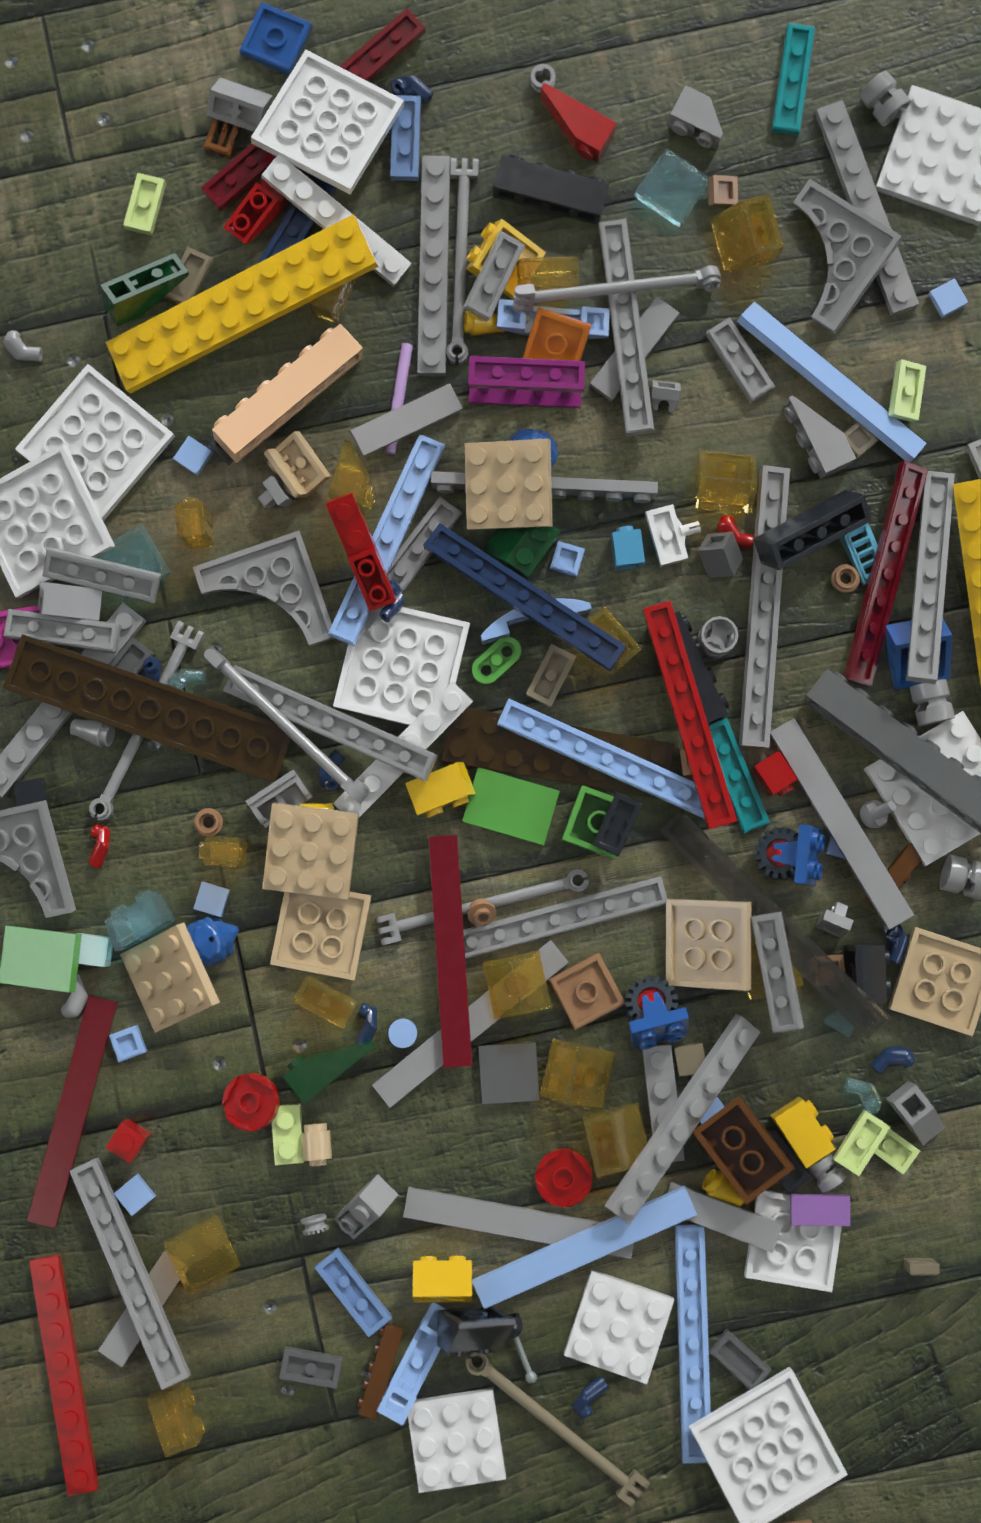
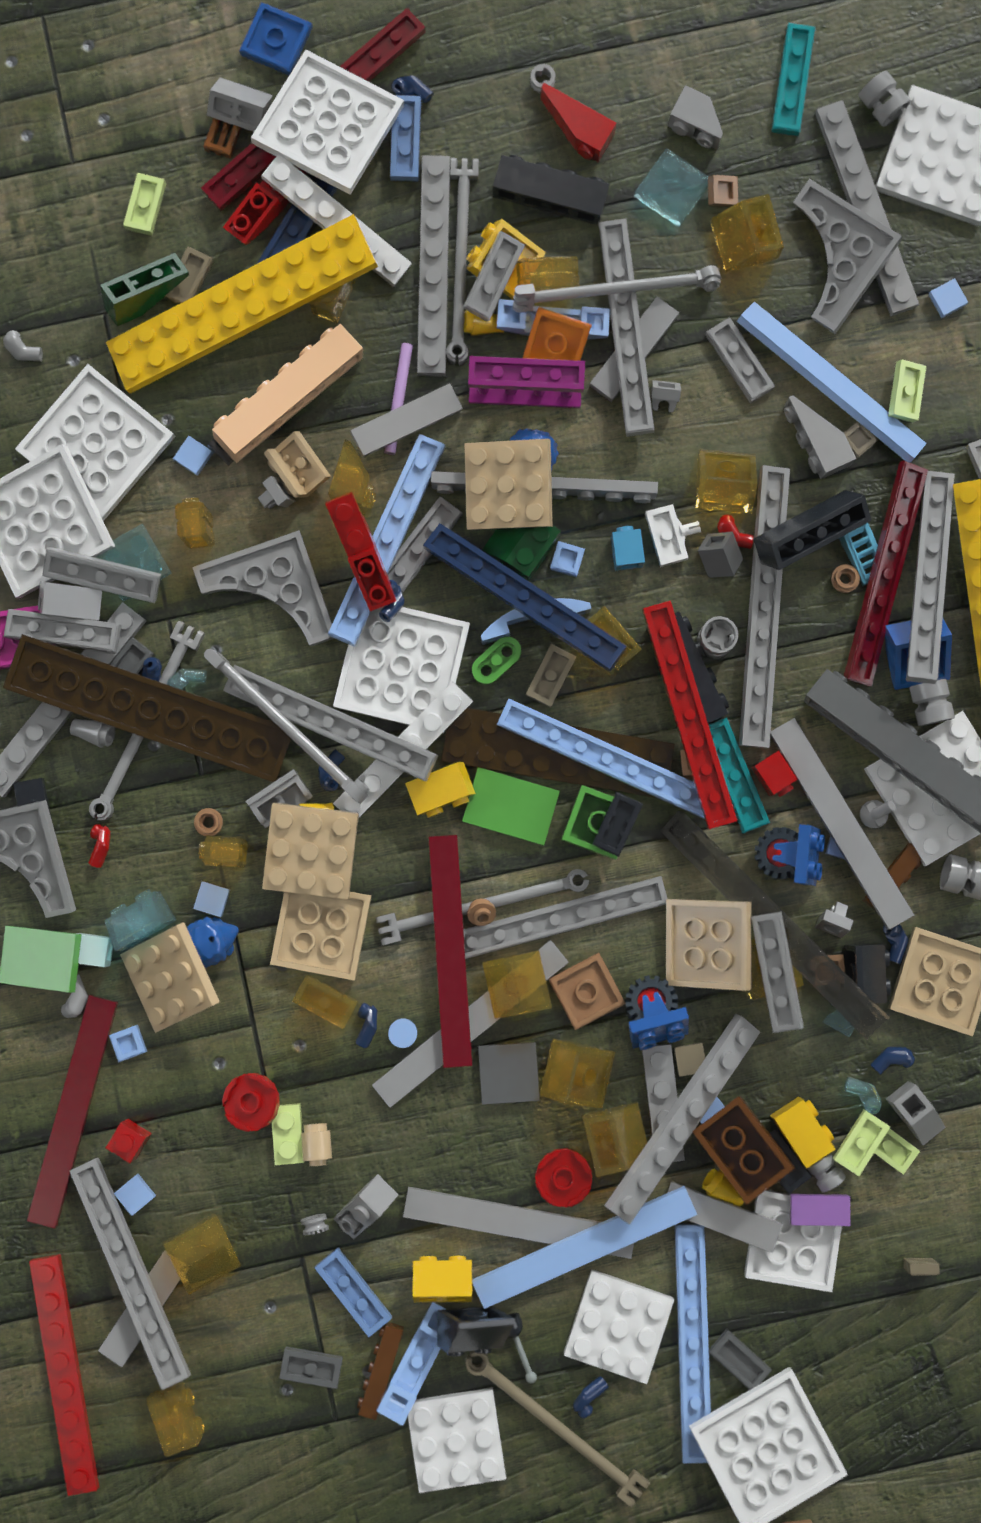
dark green slope [283,1040,376,1104] -> none

